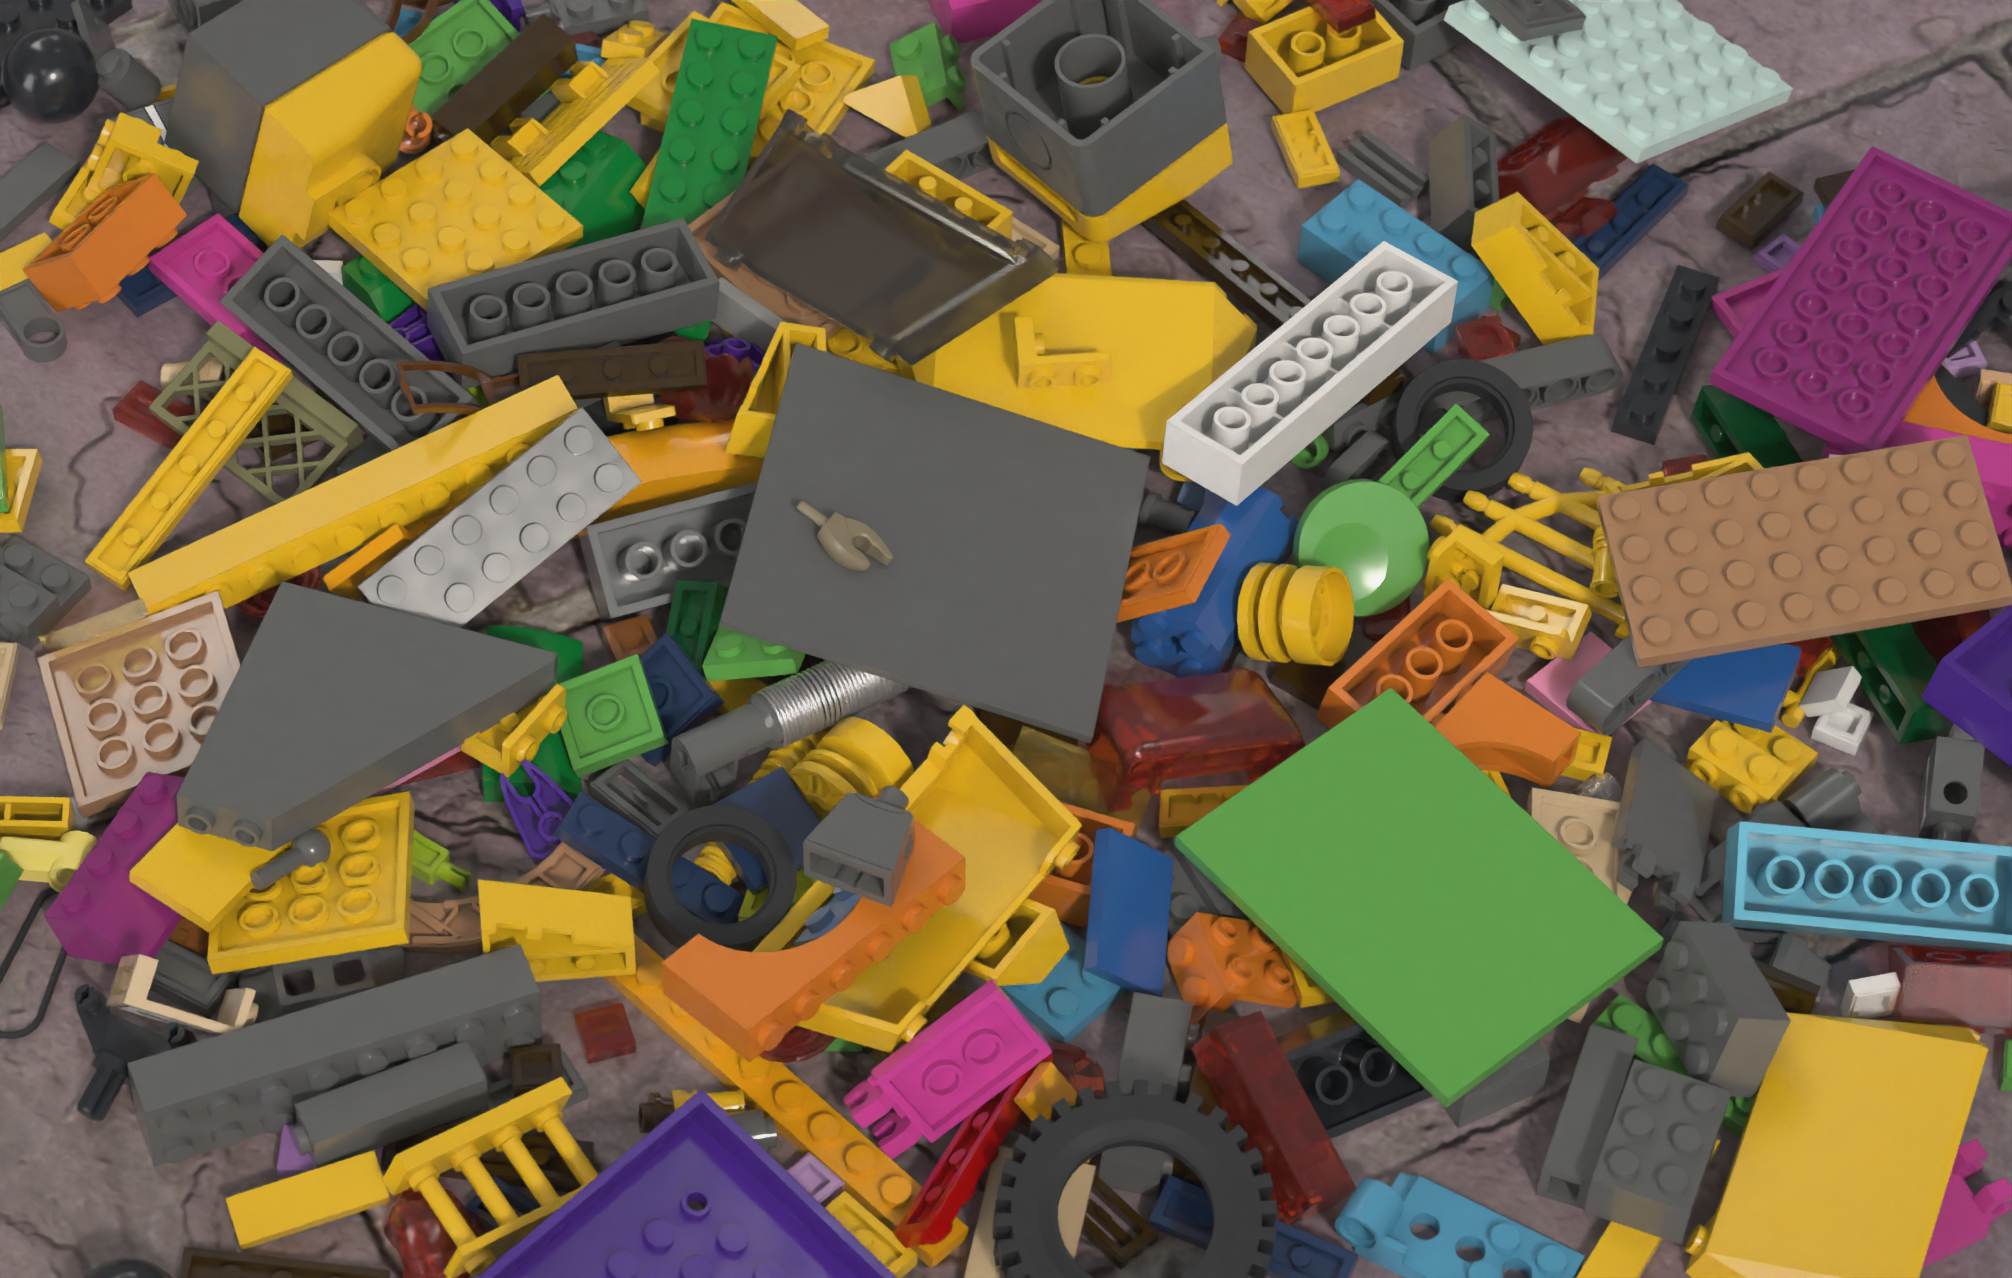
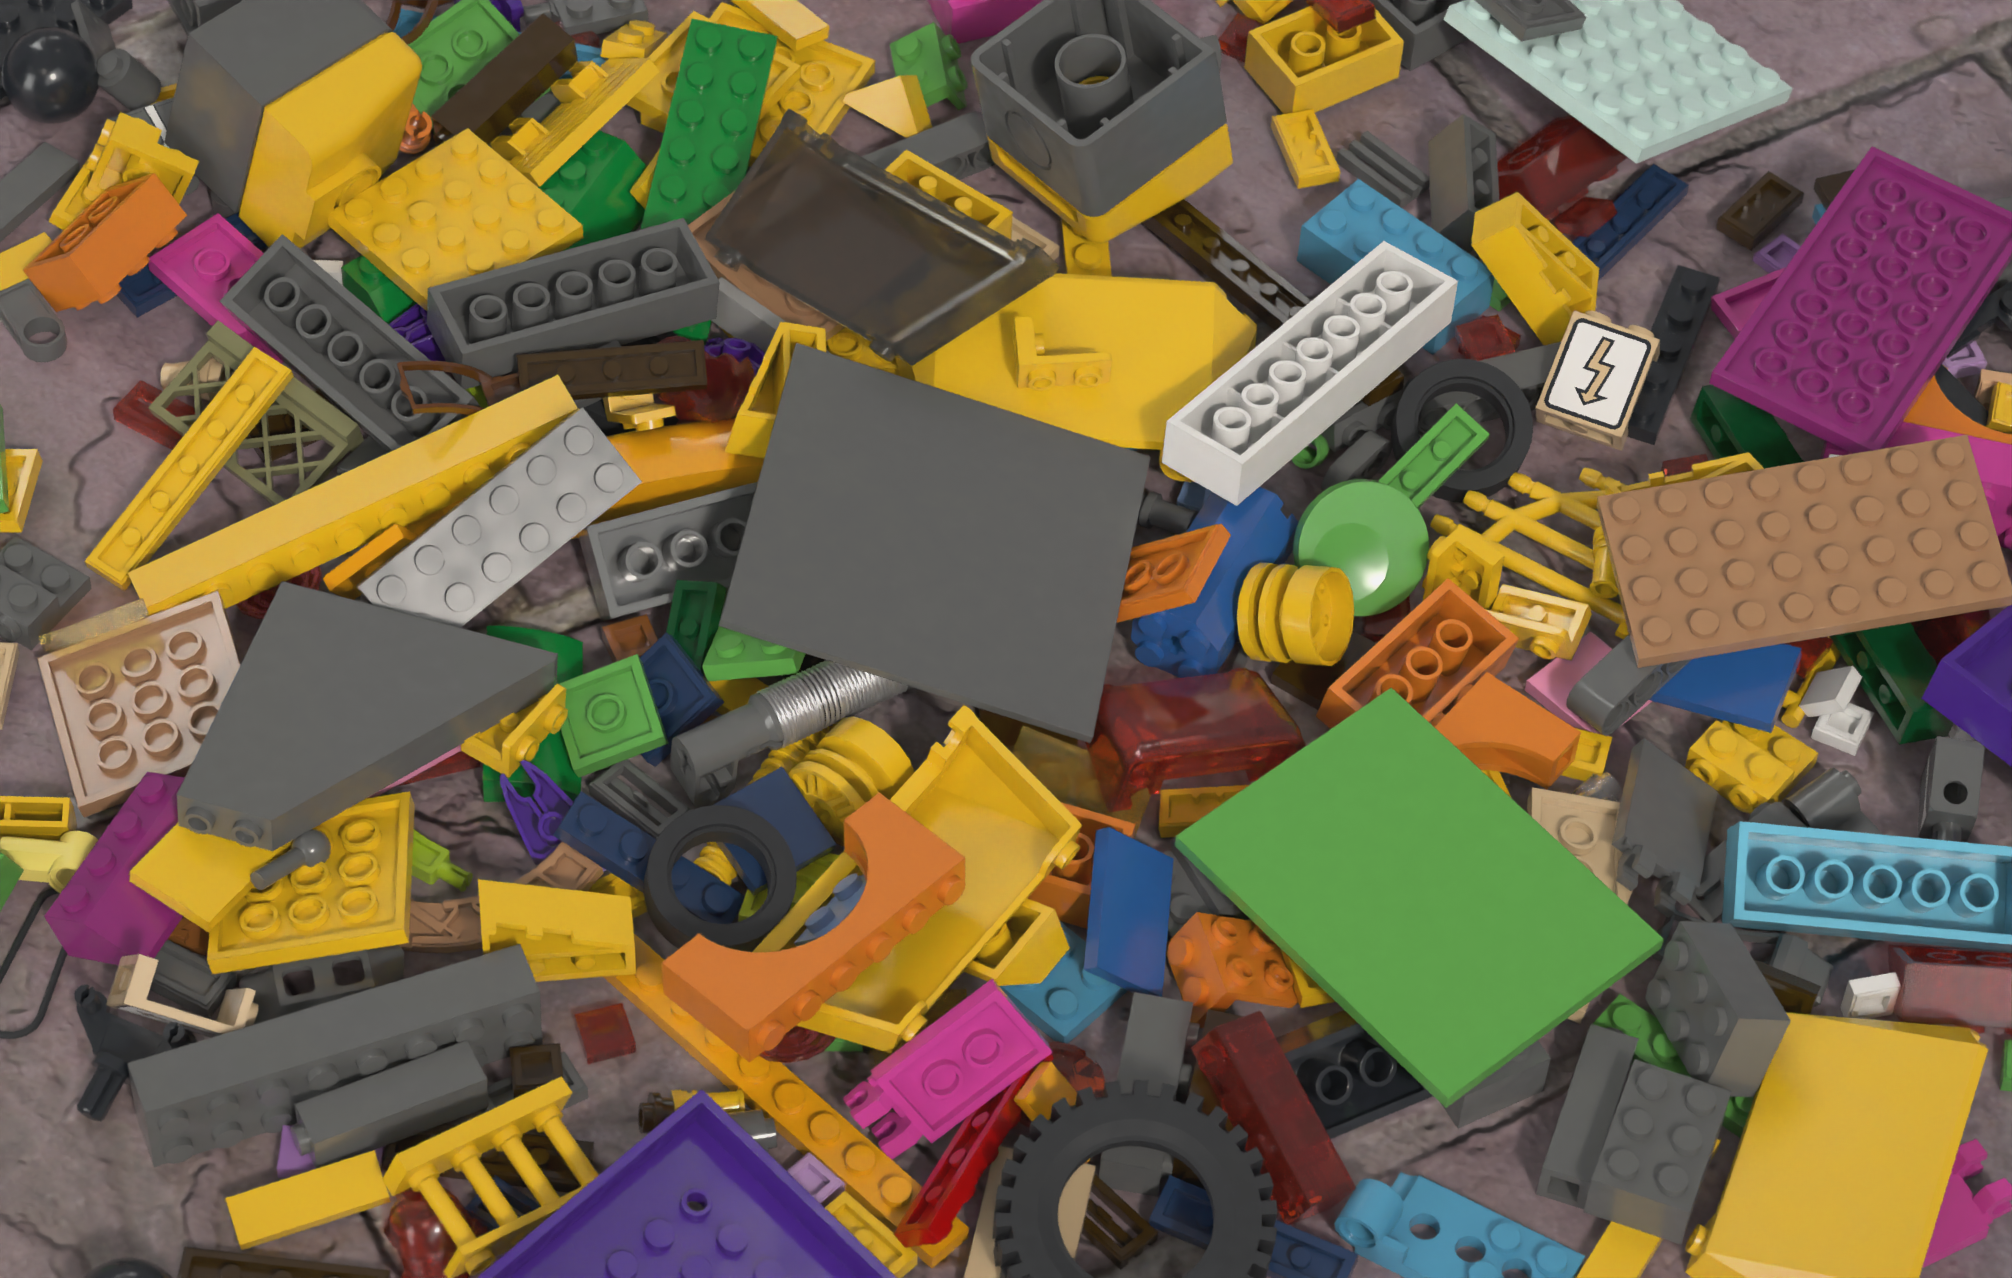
dark tan hand [796,499,894,571] -> none
dark grey torso [803,786,914,907] -> none
none -> panel [1536,310,1660,451]

